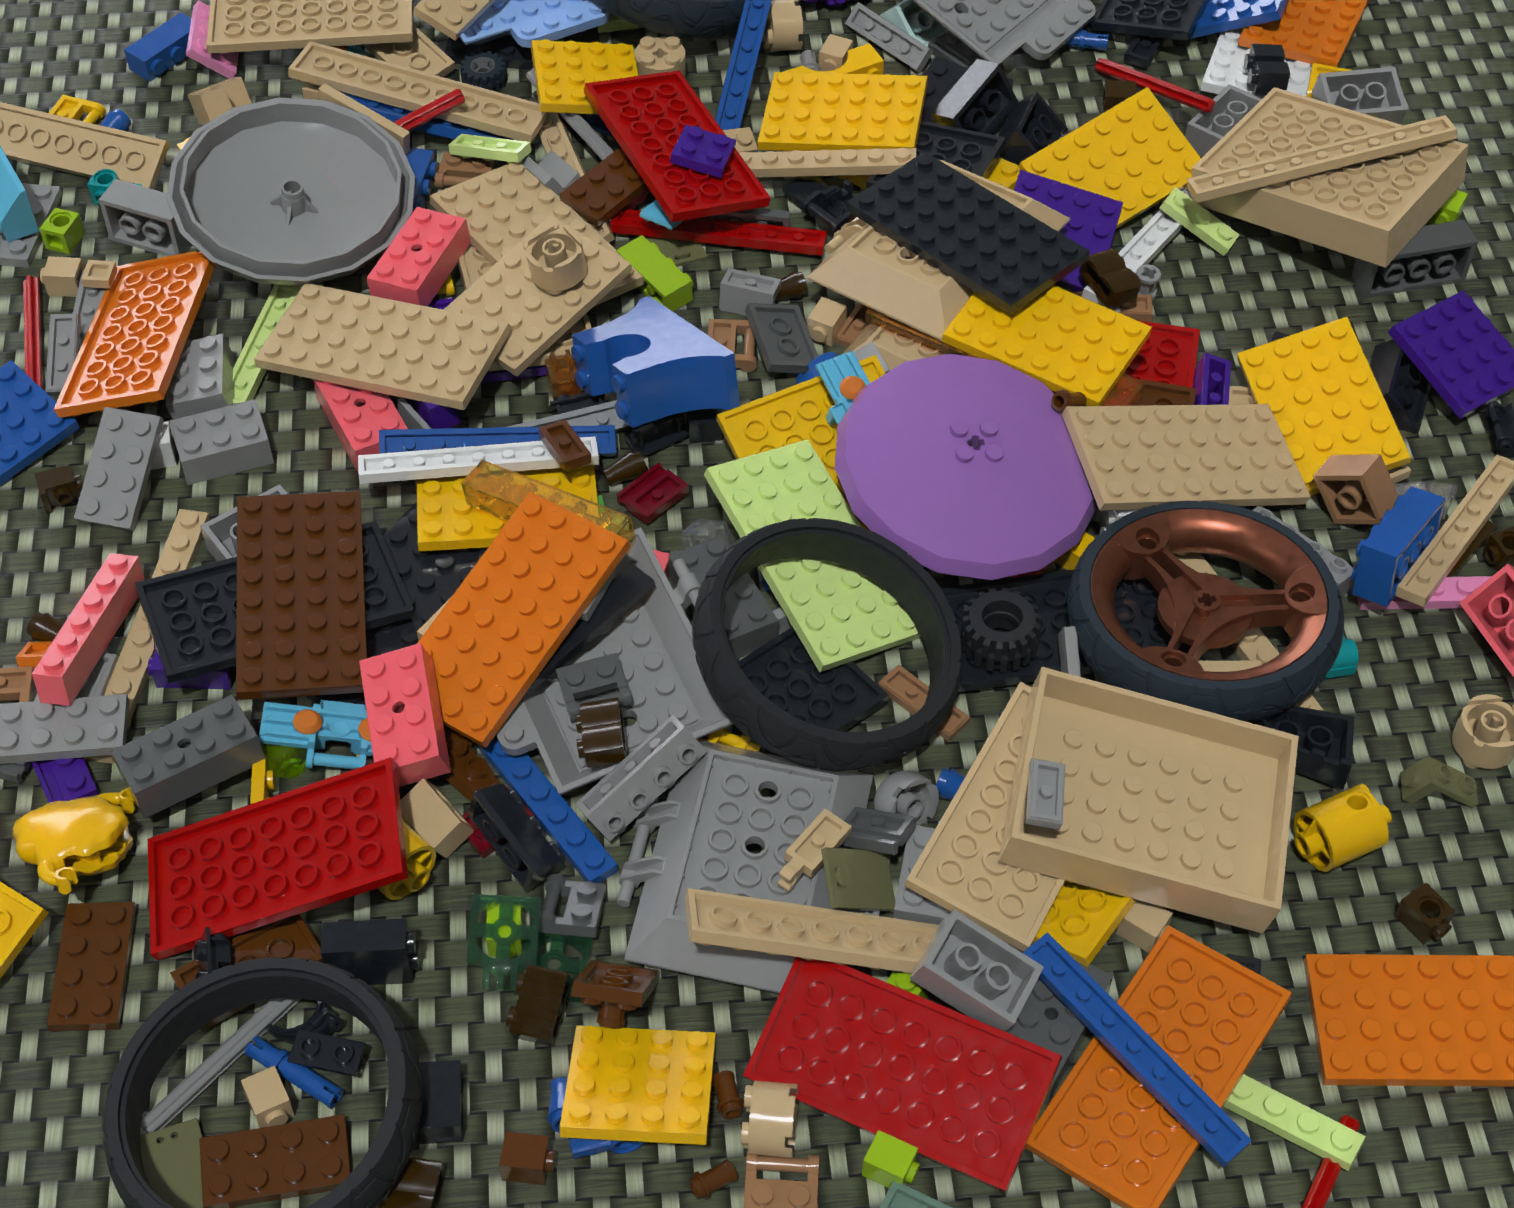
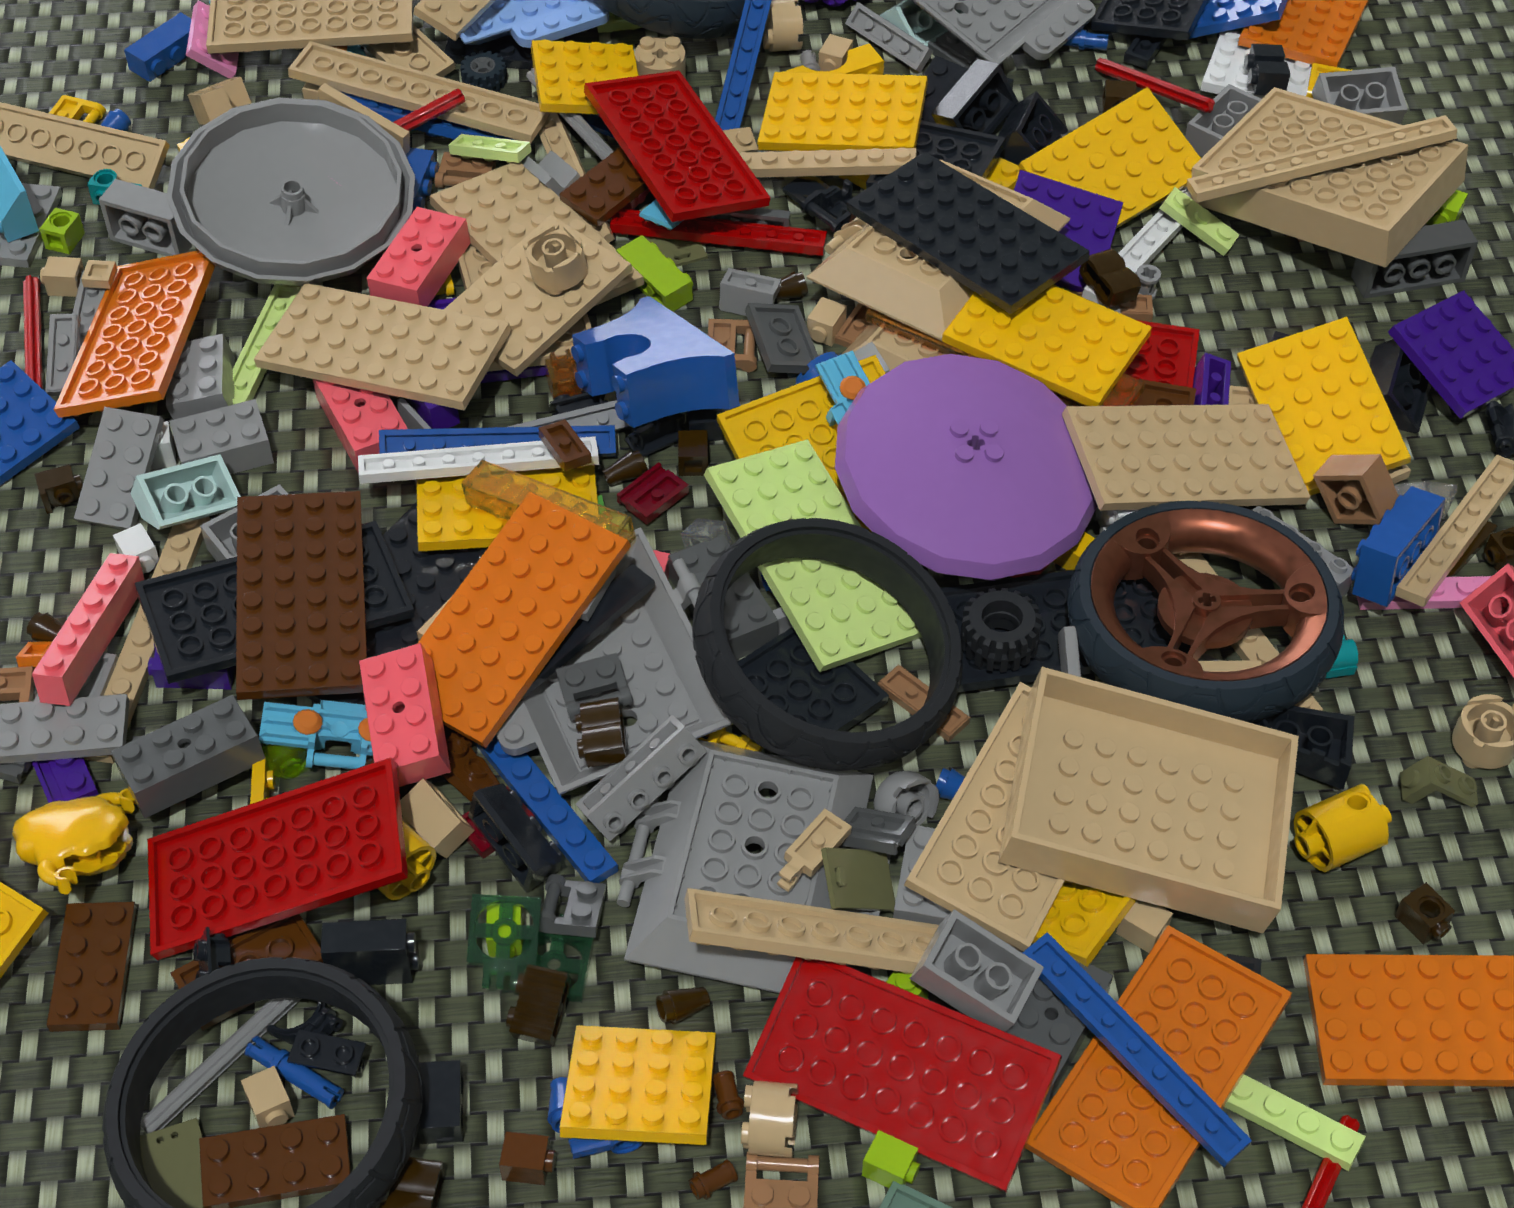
reddish brown plate [571,960,659,1028] -> none
dark purple plate [670,125,737,178] -> none
light grey plate [1025,758,1065,830] -> none
reddish brown pin [1051,390,1087,413] -> none
none -> white brick [113,523,159,574]
none -> light aqua slope [130,454,241,530]
none -> dark brown cone [656,987,710,1024]
none -> dark brown brick [678,430,708,476]

